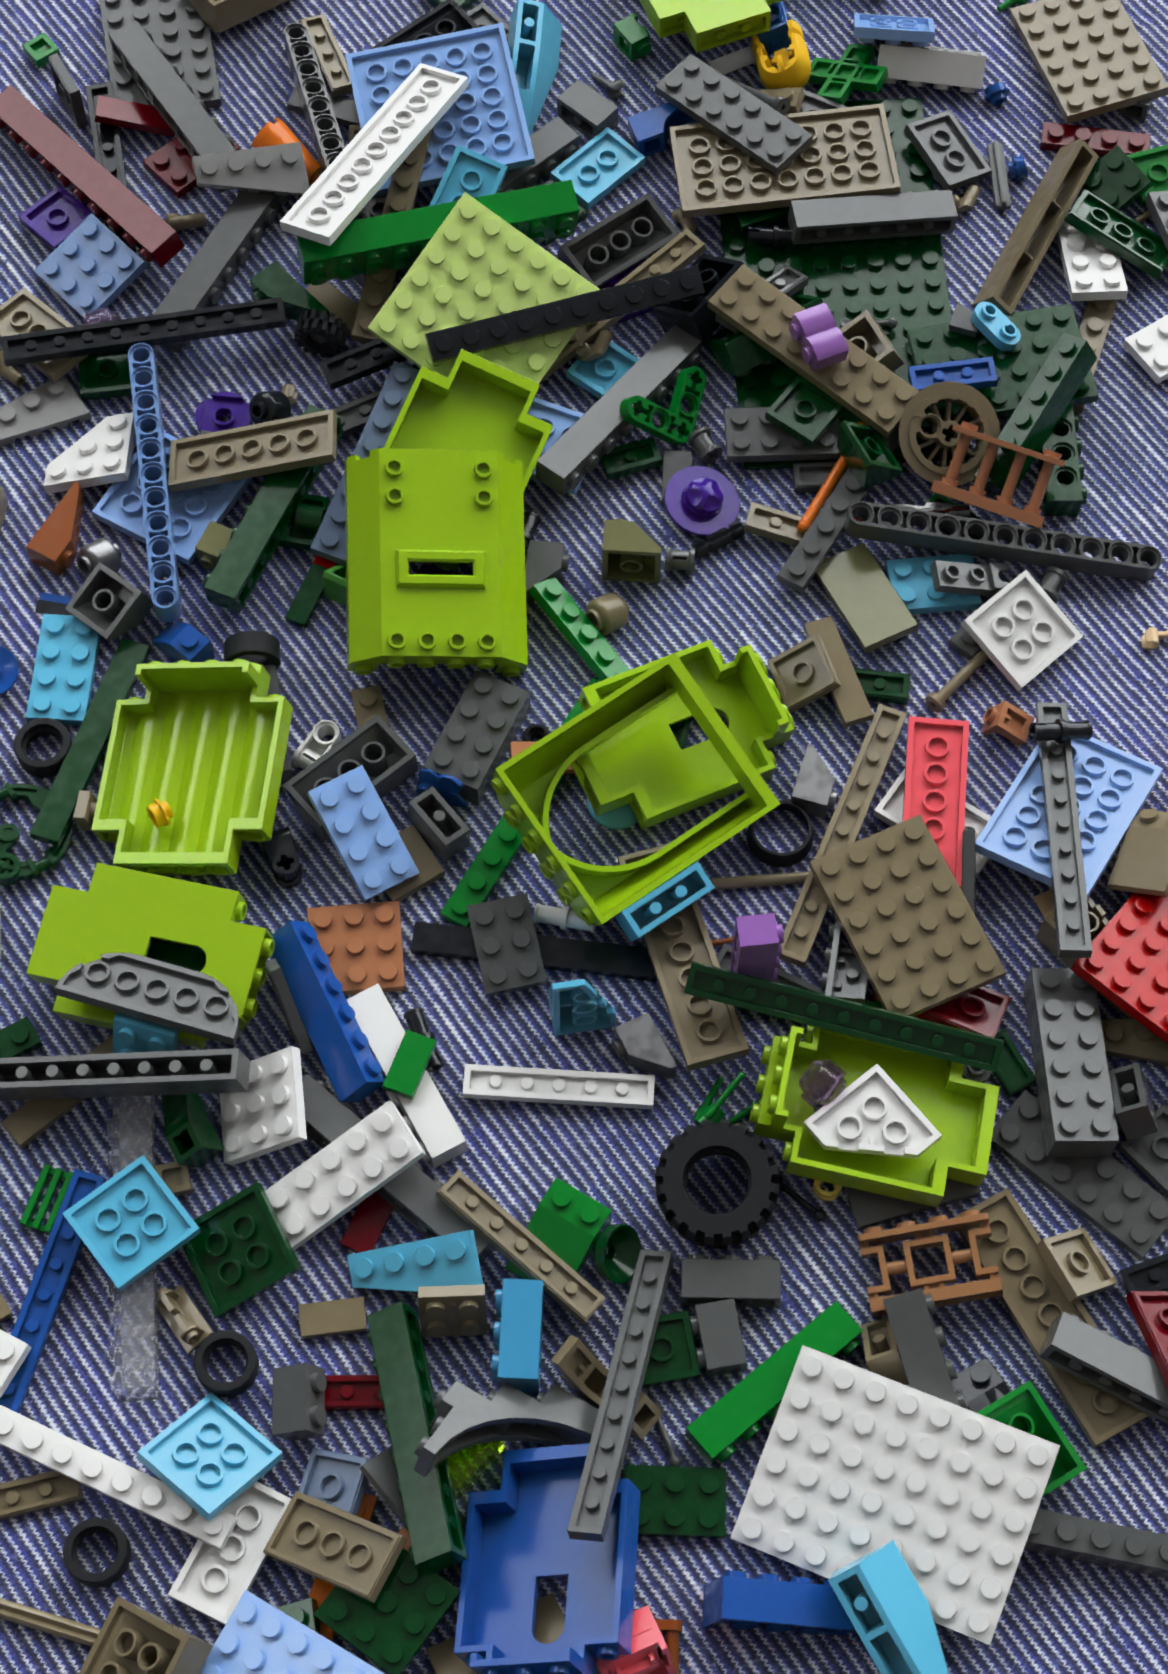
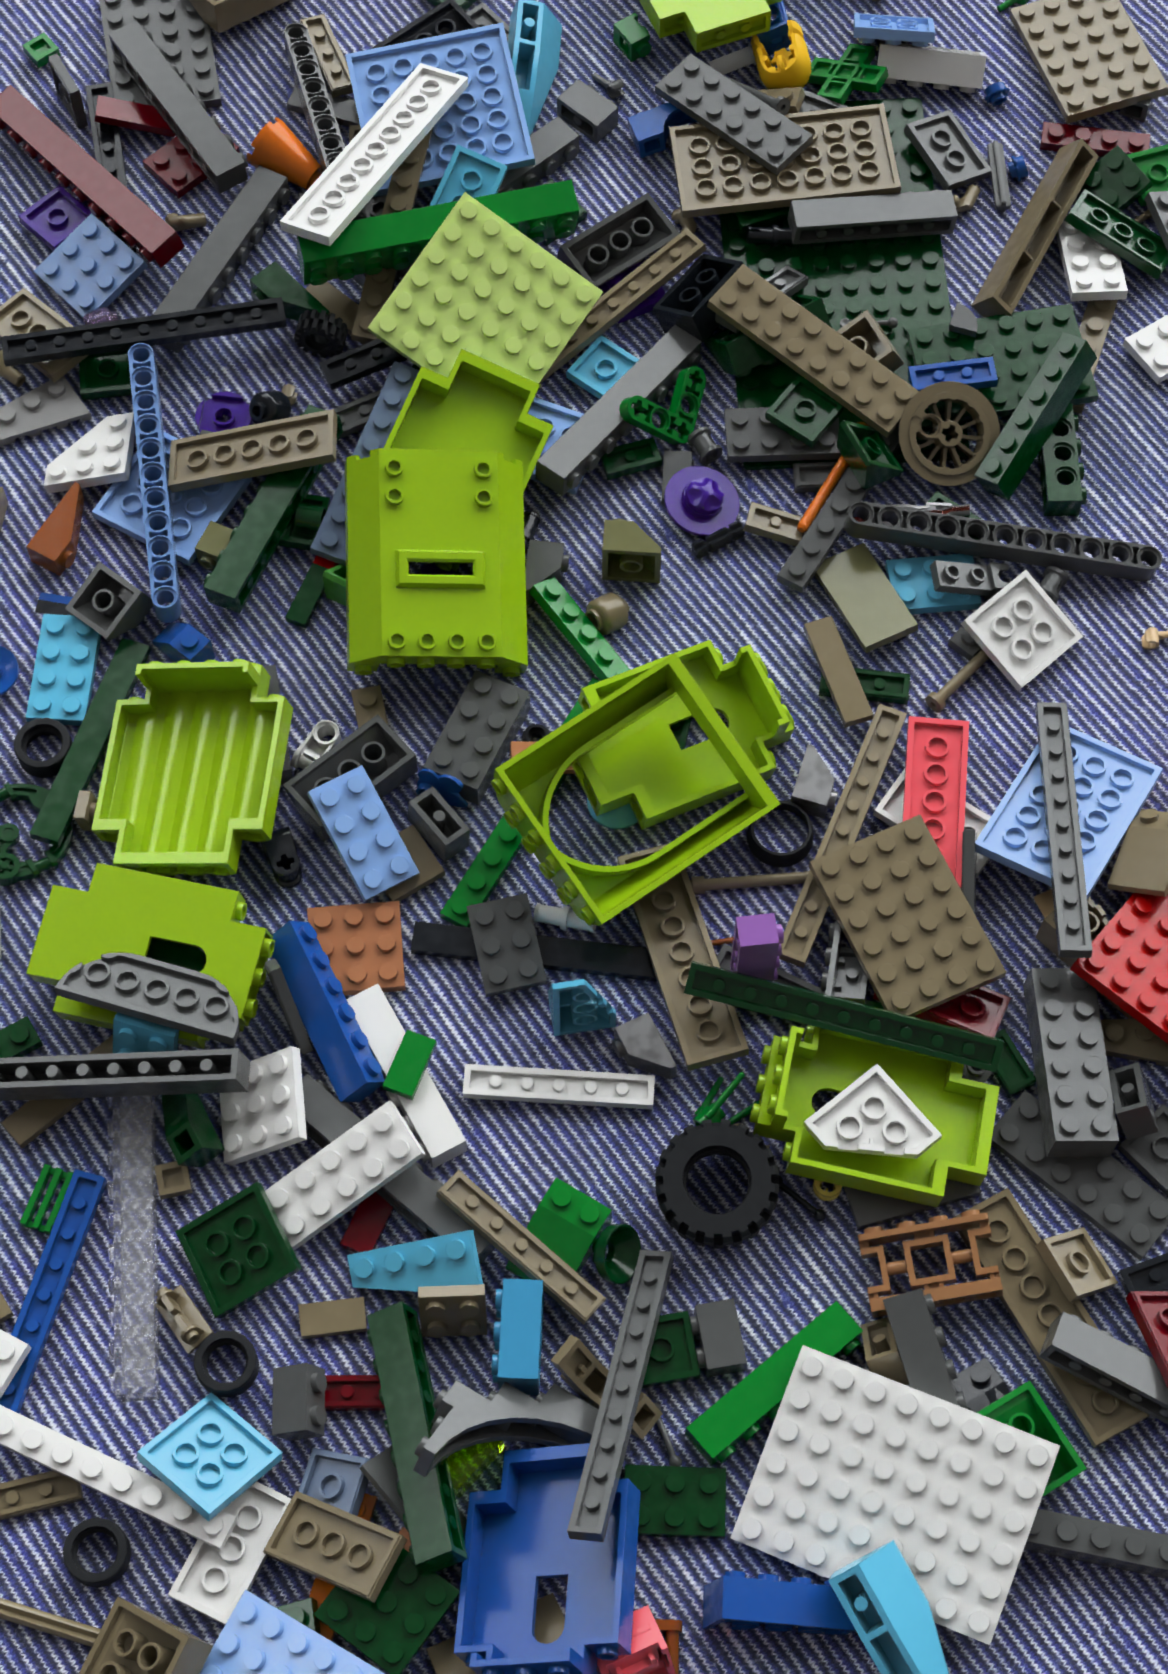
medium azure plate [62,1155,201,1292] -> none
flat silver head [77,538,122,578] -> none
yellow plate [146,799,173,828] -> none
light grey wing [192,142,310,197] -> none
black tyre [224,631,281,670] -> none
black pin [403,1007,444,1073] -> none
black plate [425,265,705,364] -> none
medium azure plate [550,127,646,210] -> none
dark tan arm [575,330,613,362] -> none
medium azure brick [614,862,715,942] -> none
dark grey bush [664,546,695,574] -> none
dark grey brick [681,1254,781,1308] -> none
dark tan tile [767,633,842,714] -> none
medium lavender brick [789,303,849,371] -> none
head [799,1058,847,1108] -> none
nougat fence [930,421,1066,529] -> none
medium azure plate [971,302,1021,351] -> none
nougat bracket [981,700,1034,746] -> none
black pin [1028,719,1093,743] -> none

